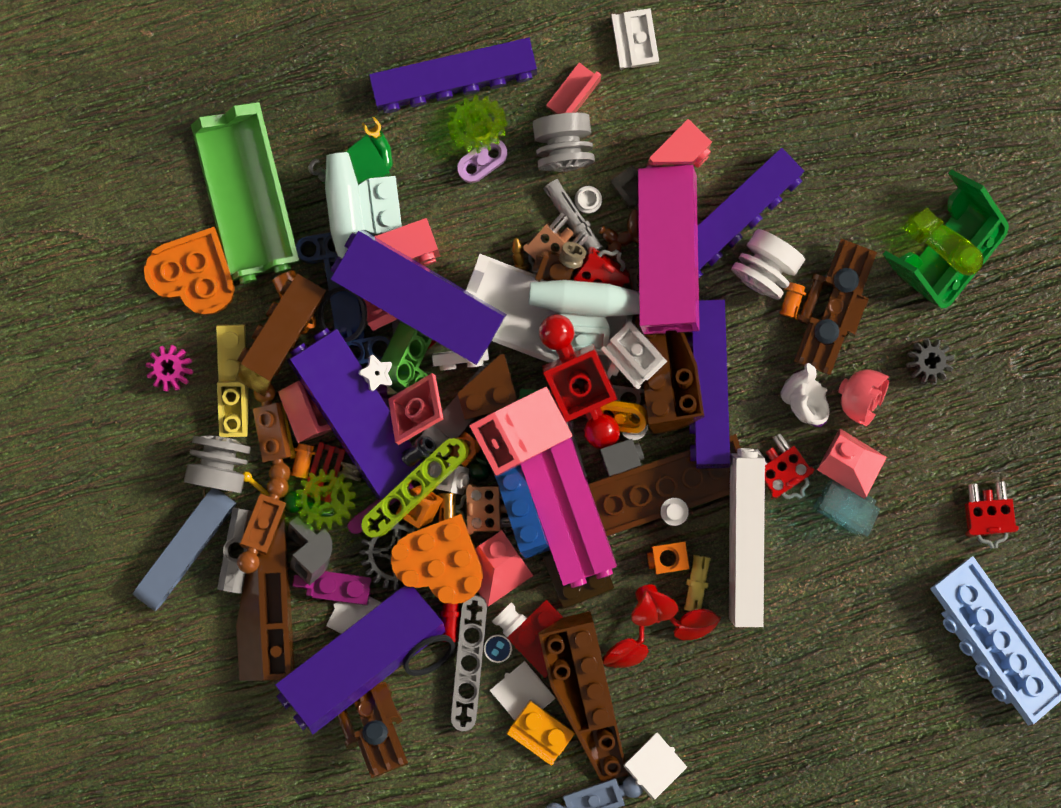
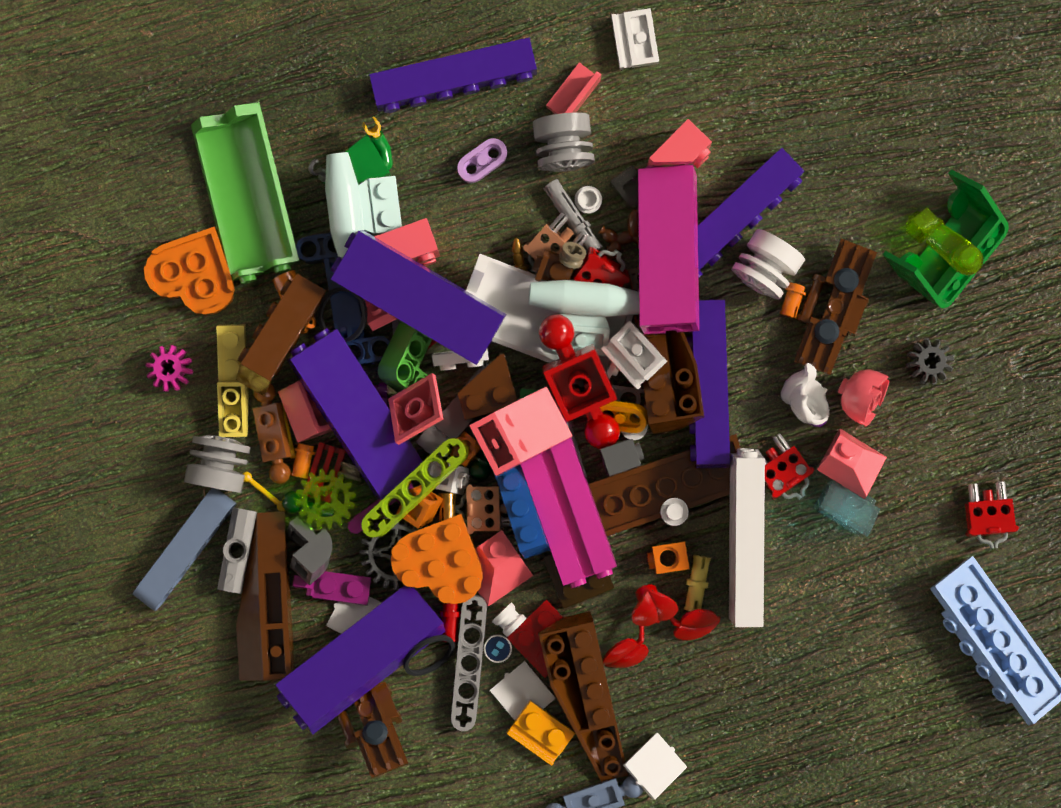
dark orange plate [237,477,289,573] -> none
white plate [358,355,392,391] -> none
black pin [402,436,436,467] -> none
clear neon green gear [447,95,507,154] -> none

